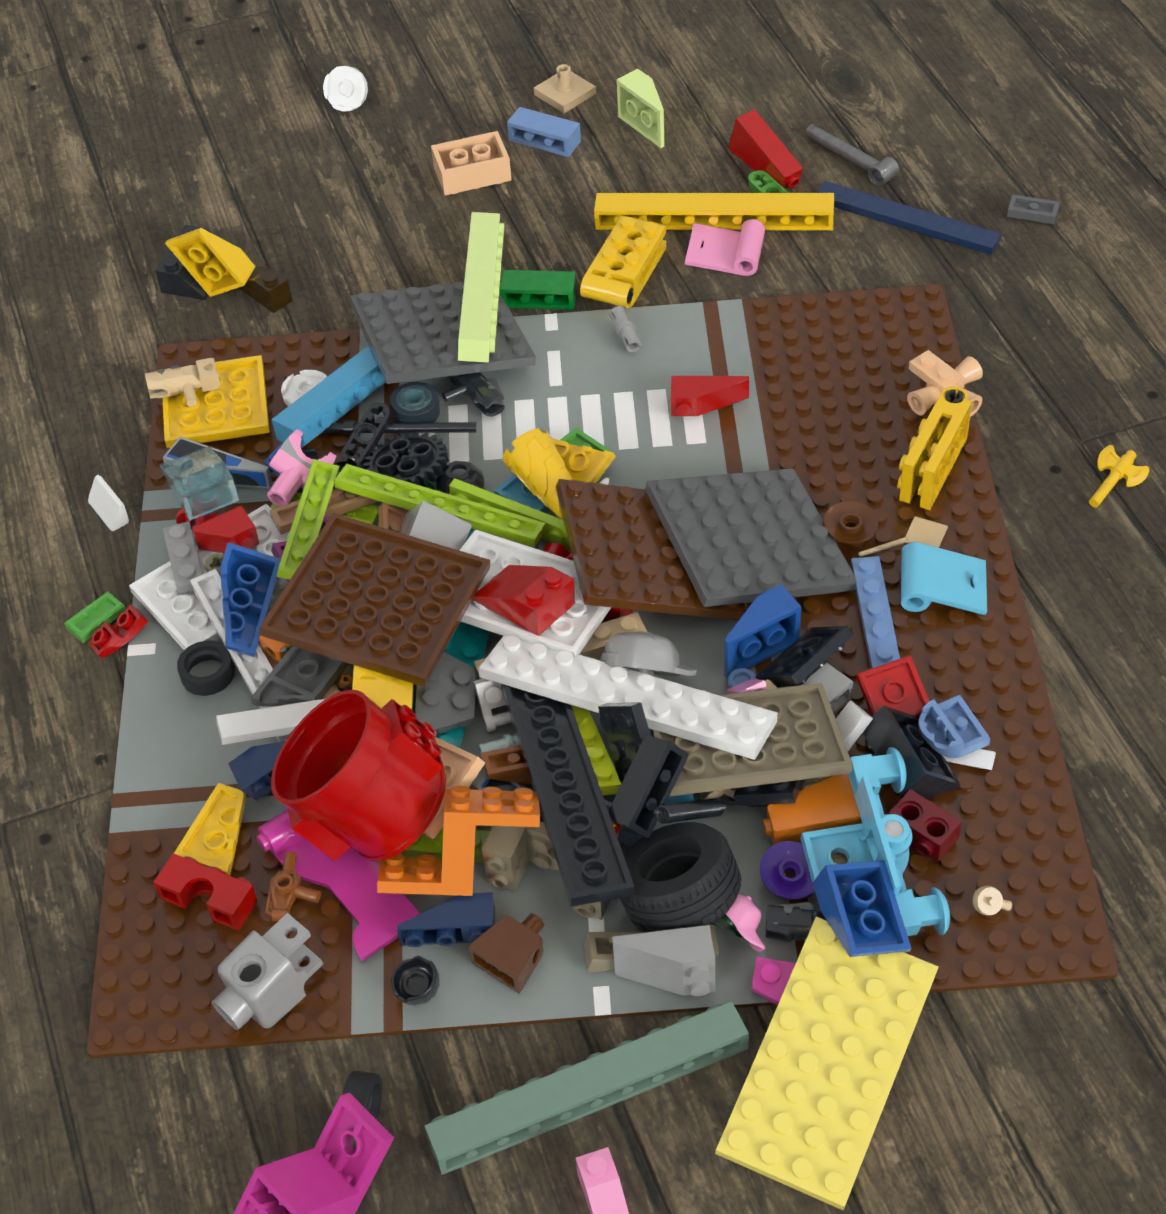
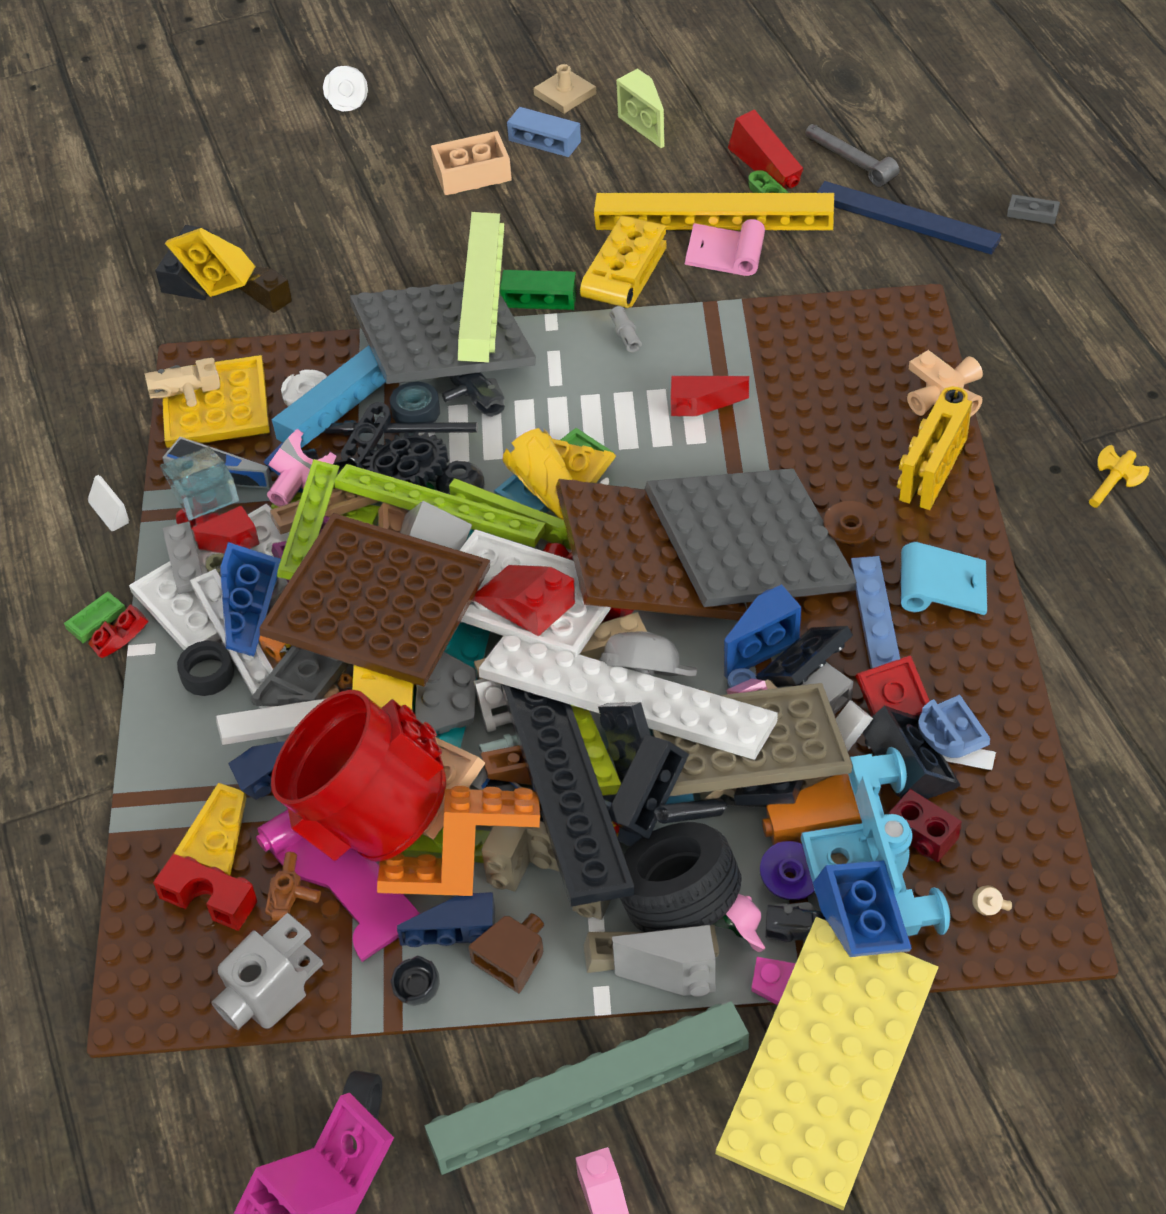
tan piece [858,517,948,557] -> none

